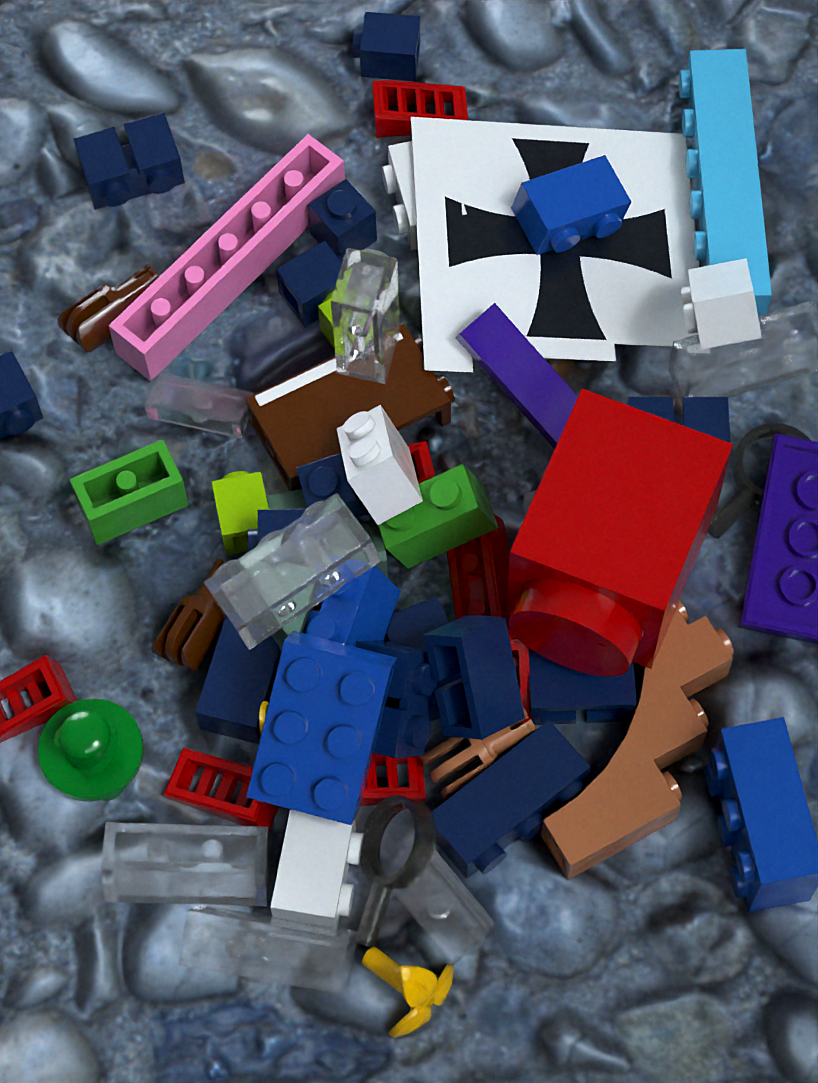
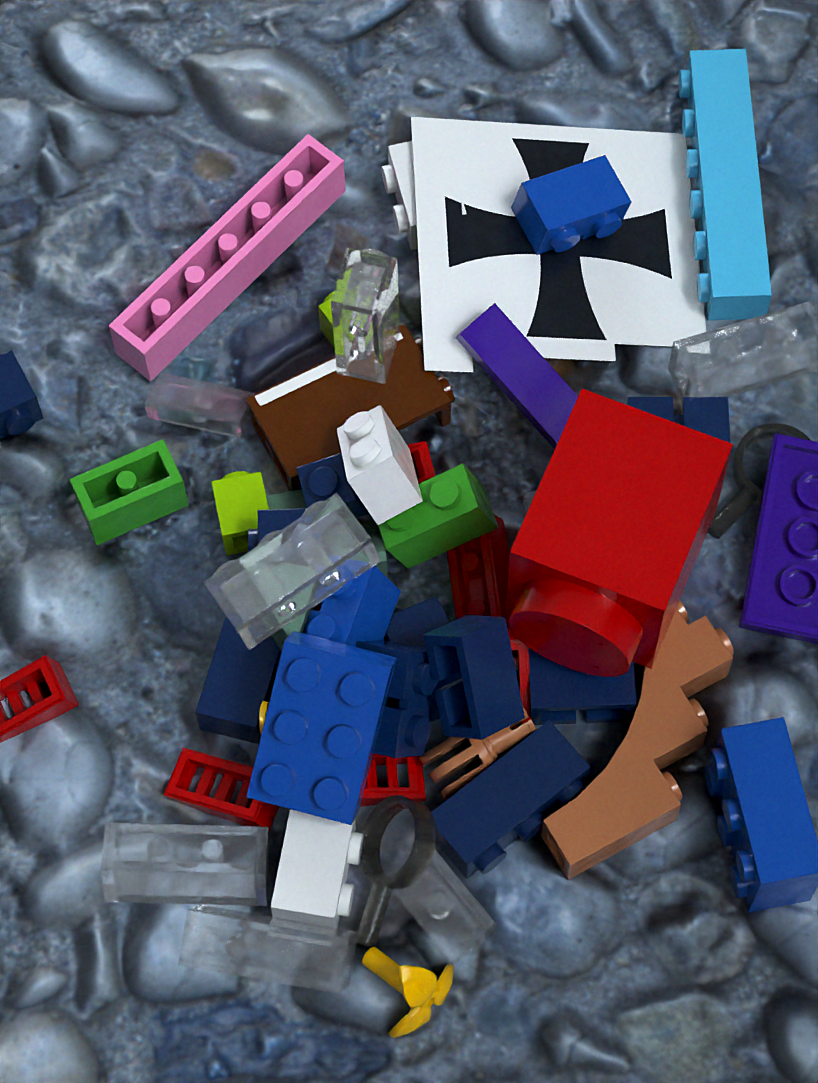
green plate [38,699,144,802] -> none
reddish brown arm [58,264,160,353] -> none
dark blue piece [73,112,185,210] -> none
reddish brown arm [151,559,240,672] -> none
dark blue brick [276,241,355,328] -> none
dark blue brick [308,179,377,260] -> none
dark blue brick [352,12,421,82] -> none
red slope [372,80,468,138] -> none
white brick [681,258,762,350] -> none

